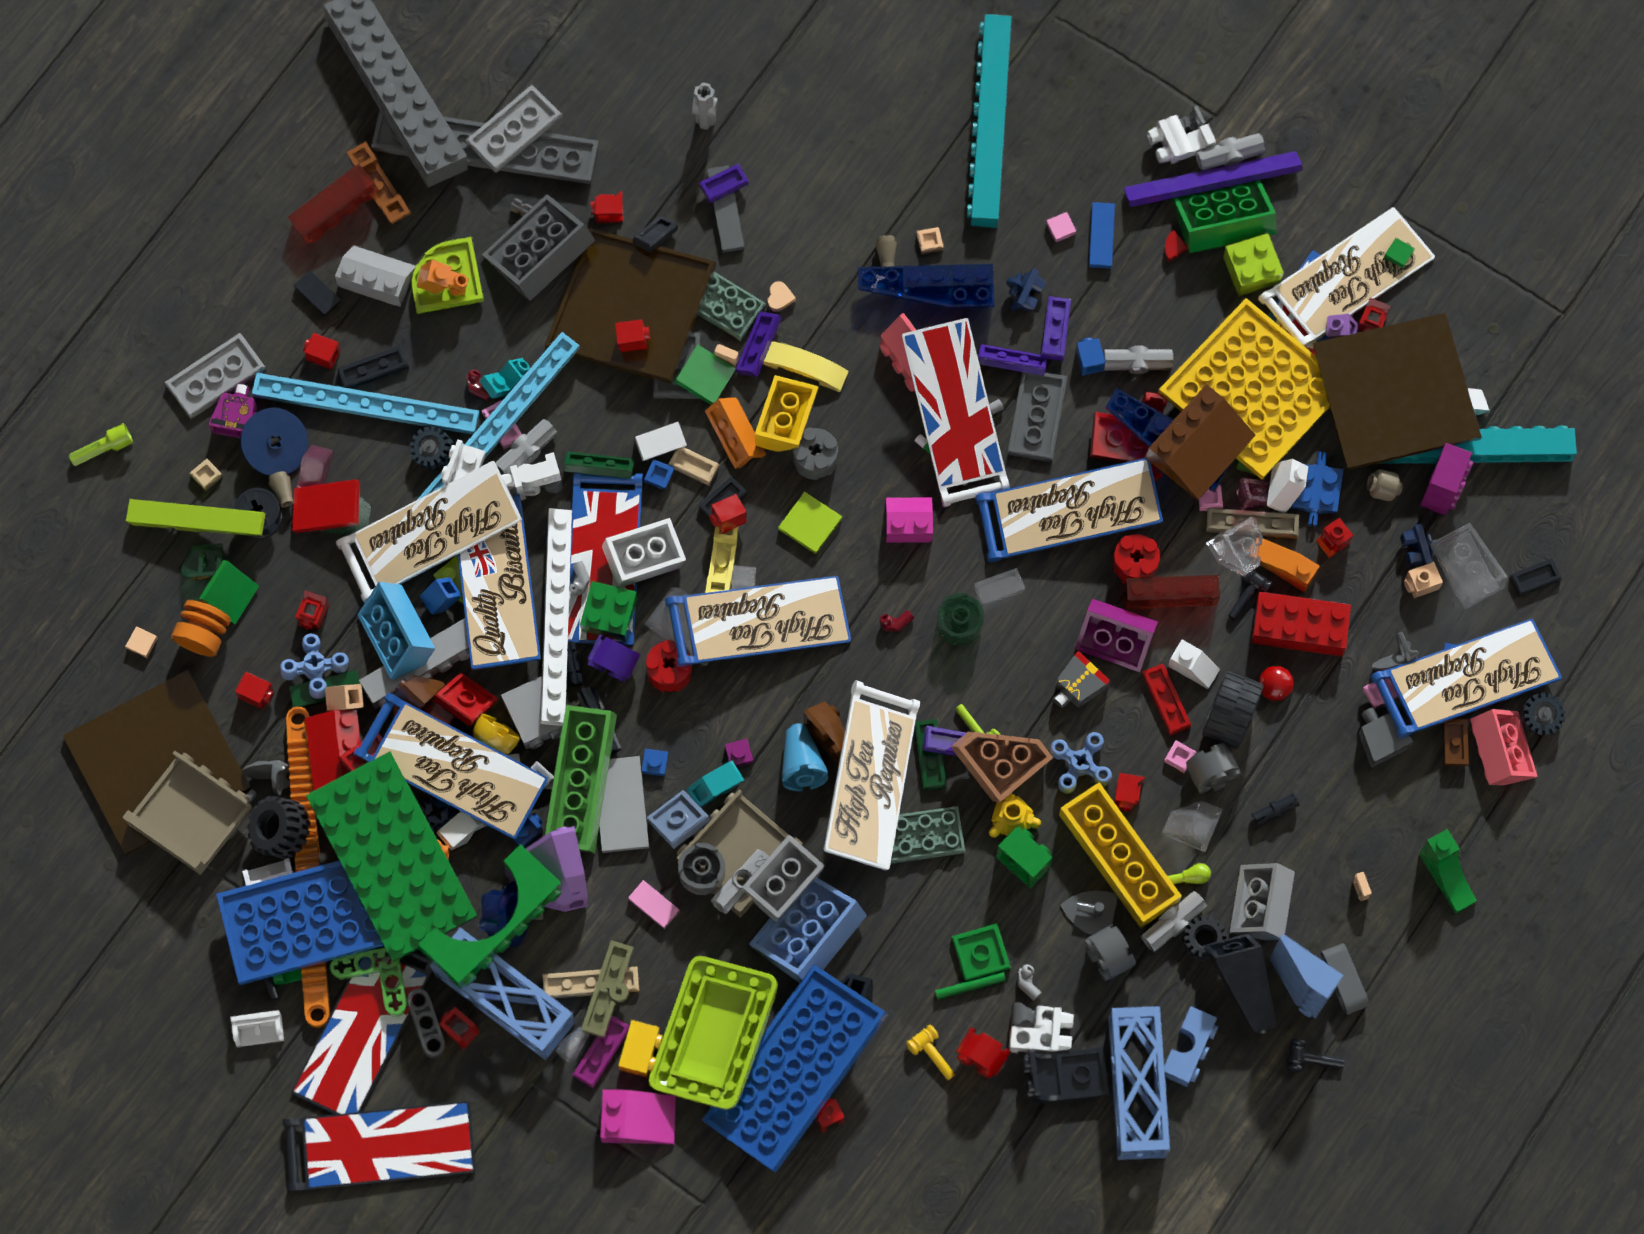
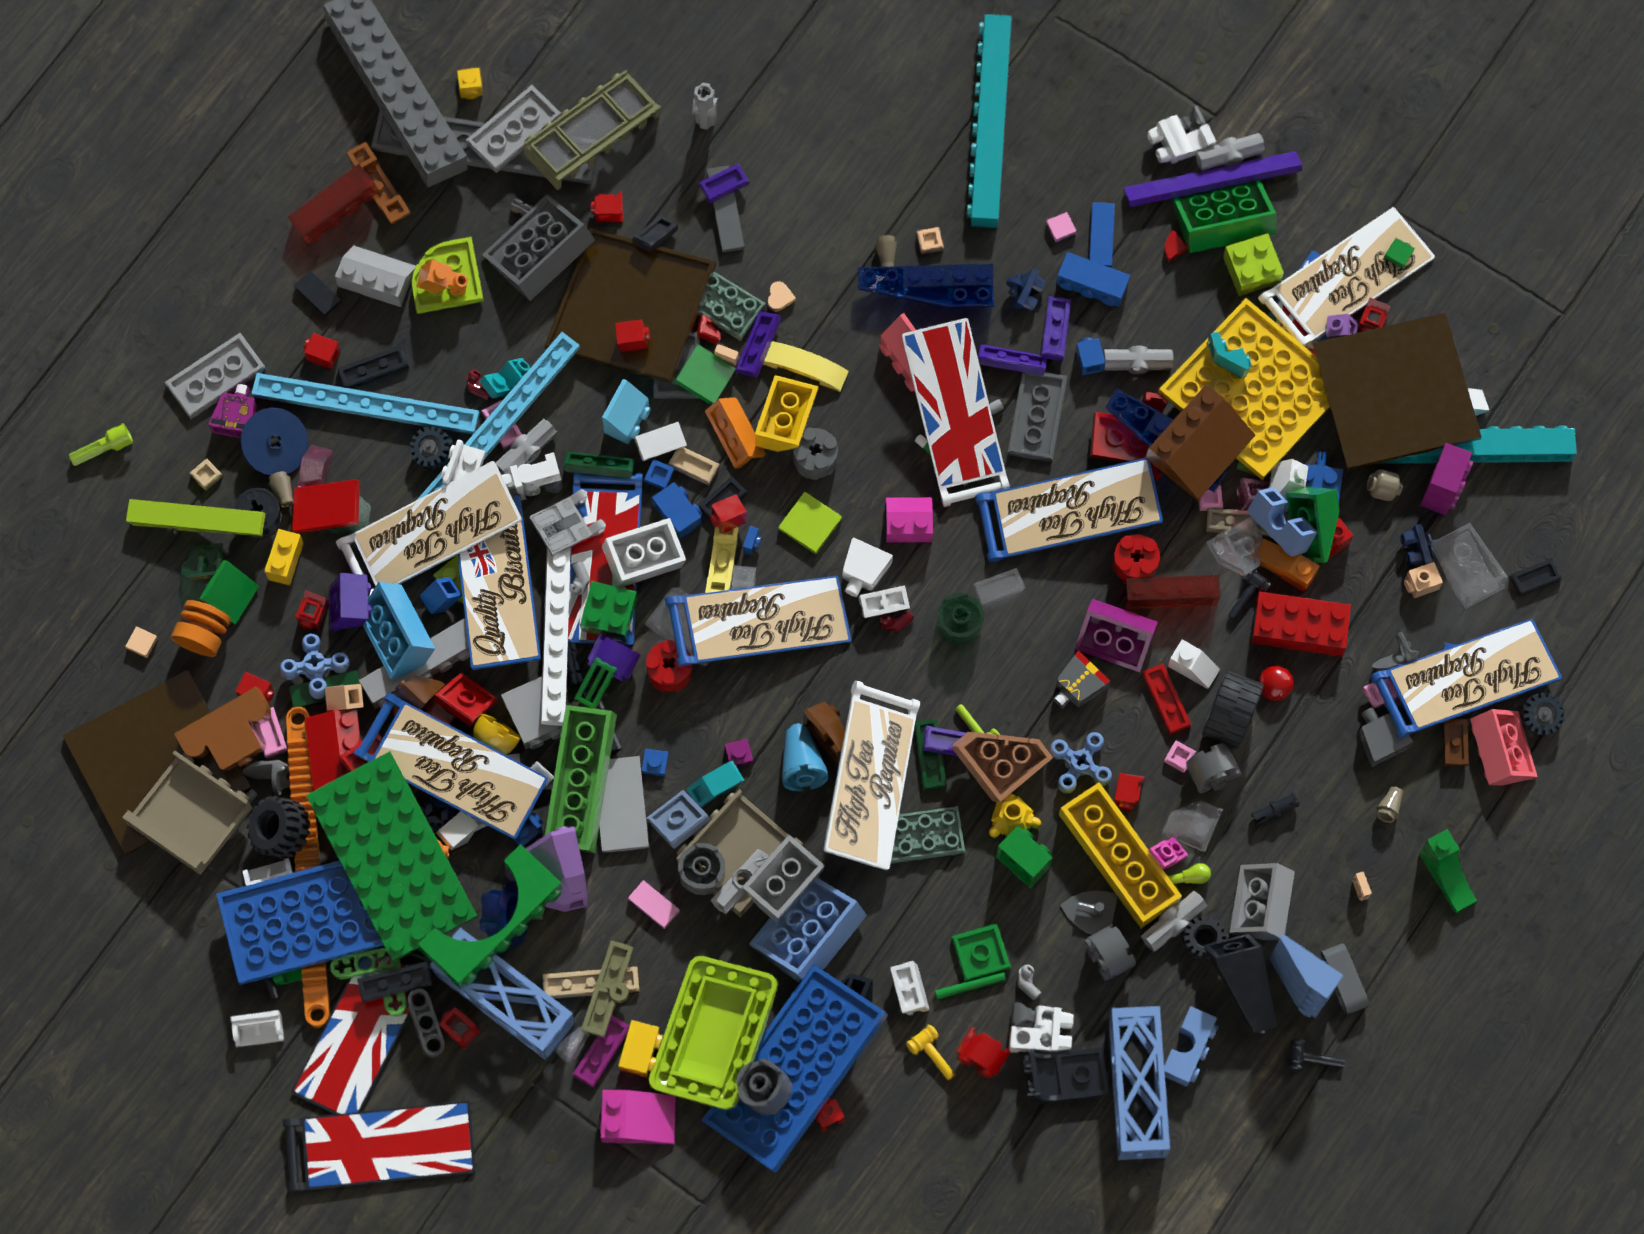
none -> dark orange brick [174,687,271,771]
none -> bright pink tile [254,707,288,759]
none -> yellow brick [265,529,304,585]
none -> dark purple slope [329,573,371,631]
none -> black tile [357,962,433,1003]
none -> yellow bracket [457,68,483,99]
none -> window [523,70,661,190]
none -> light grey flag [529,489,606,556]
none -> green tile [574,657,617,709]
none -> medium azure slope [602,379,651,444]
none -> blue brick [652,482,703,540]
none -> red tile [697,315,720,344]
none -> dark grey brick [736,1059,793,1115]
none -> blue plate [743,526,762,556]
none -> white torso [842,537,893,597]
none -> white hinge [858,586,910,618]
none -> white hinge [890,961,929,1015]
none -> blue brick [1056,252,1130,307]
none -> dark pink slope [1148,837,1188,869]
none -> teal slope [1207,332,1251,378]
none -> medium blue arch [1247,487,1317,556]
none -> green slope [1286,487,1340,563]
none -> dark tan cone [1376,786,1404,823]

